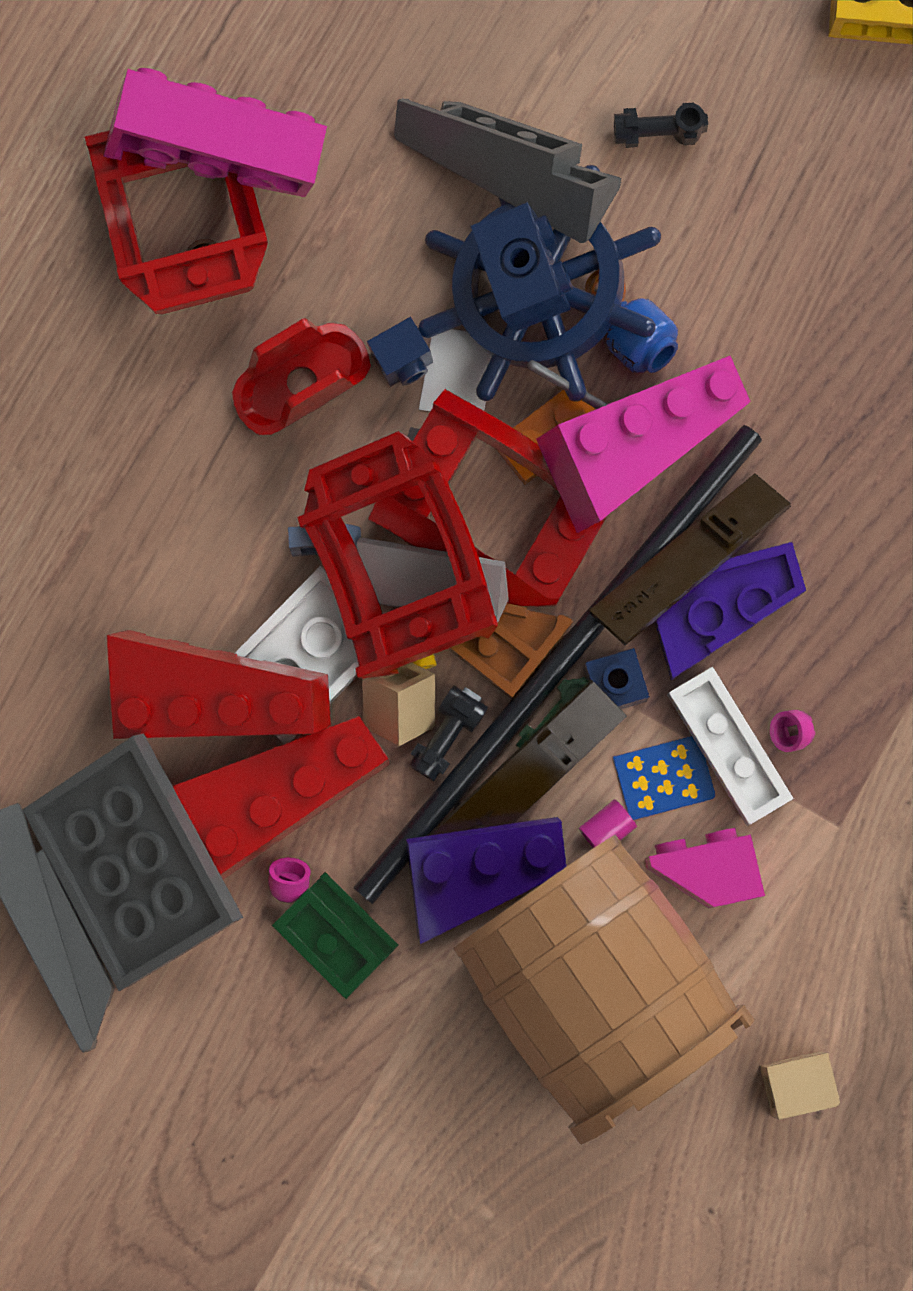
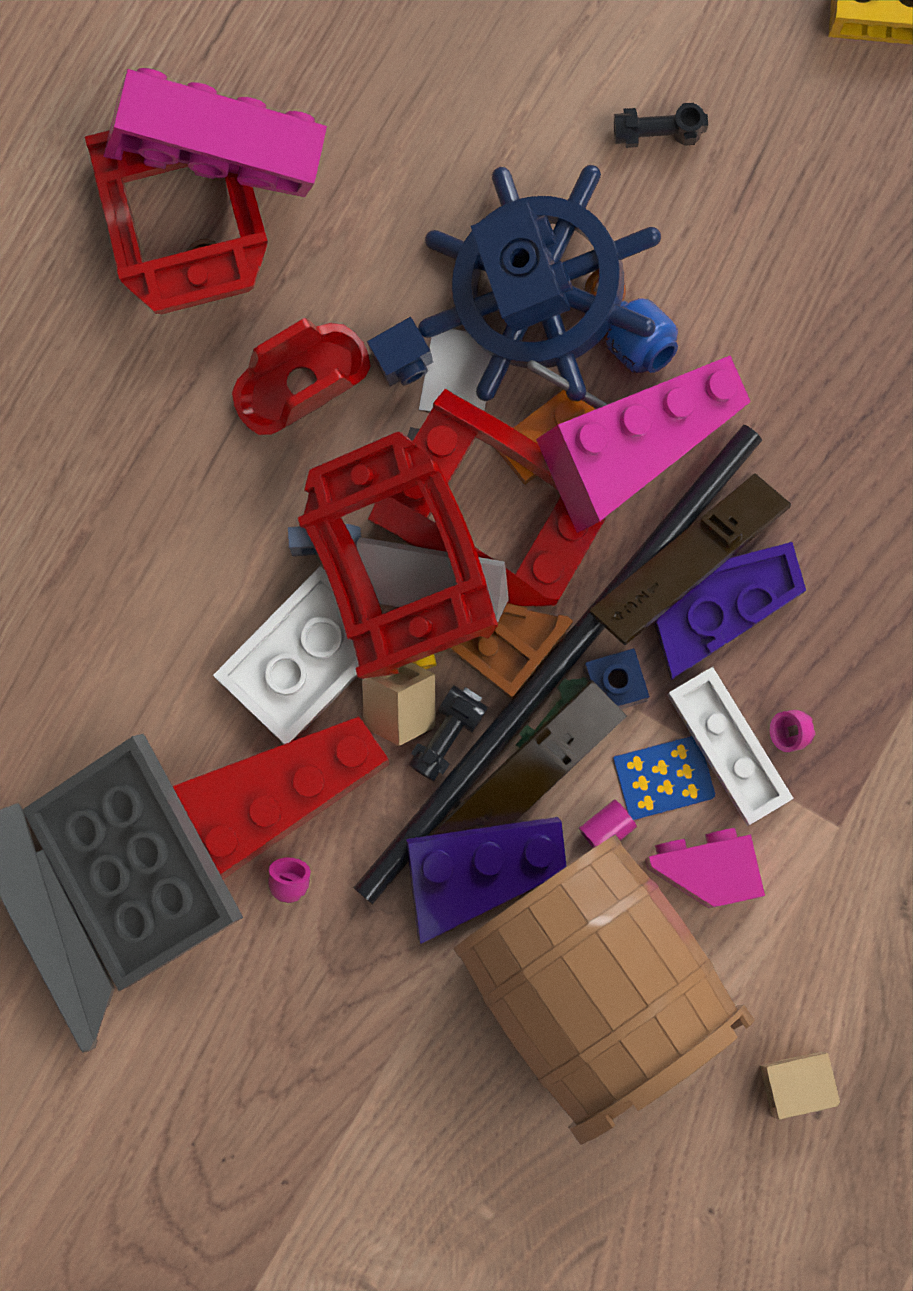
red wedge [107,630,331,739] -> none
dark green plate [272,872,399,999] -> none
dark grey wedge [394,98,622,243] -> none

